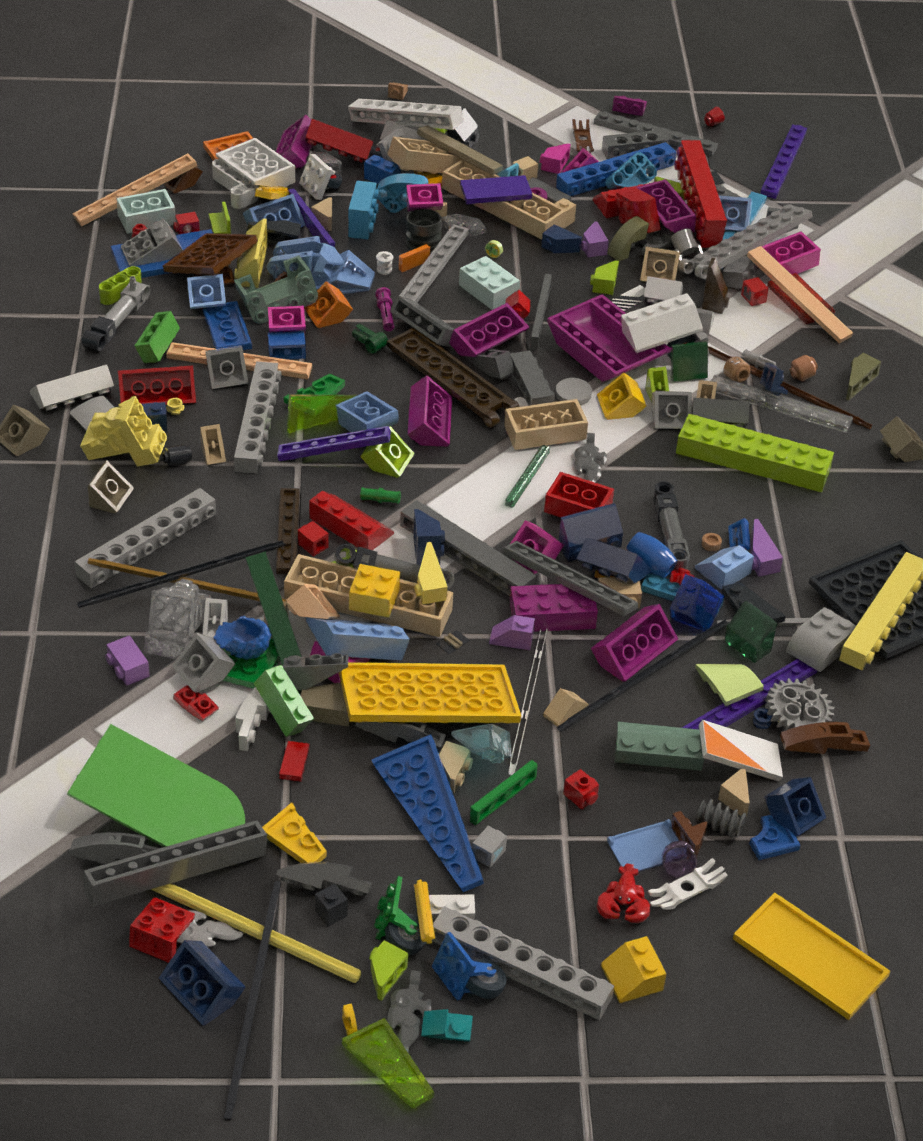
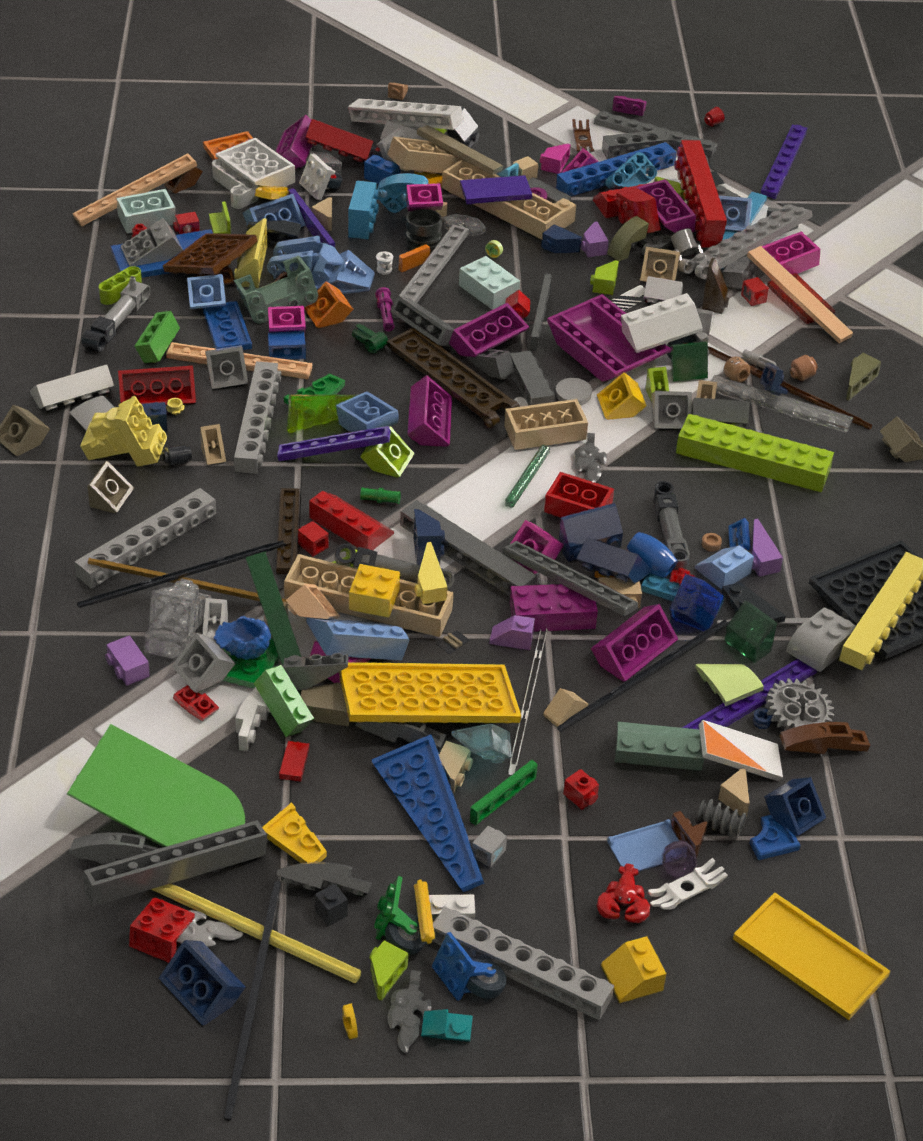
clear neon green wing [342,1018,434,1108] -> none

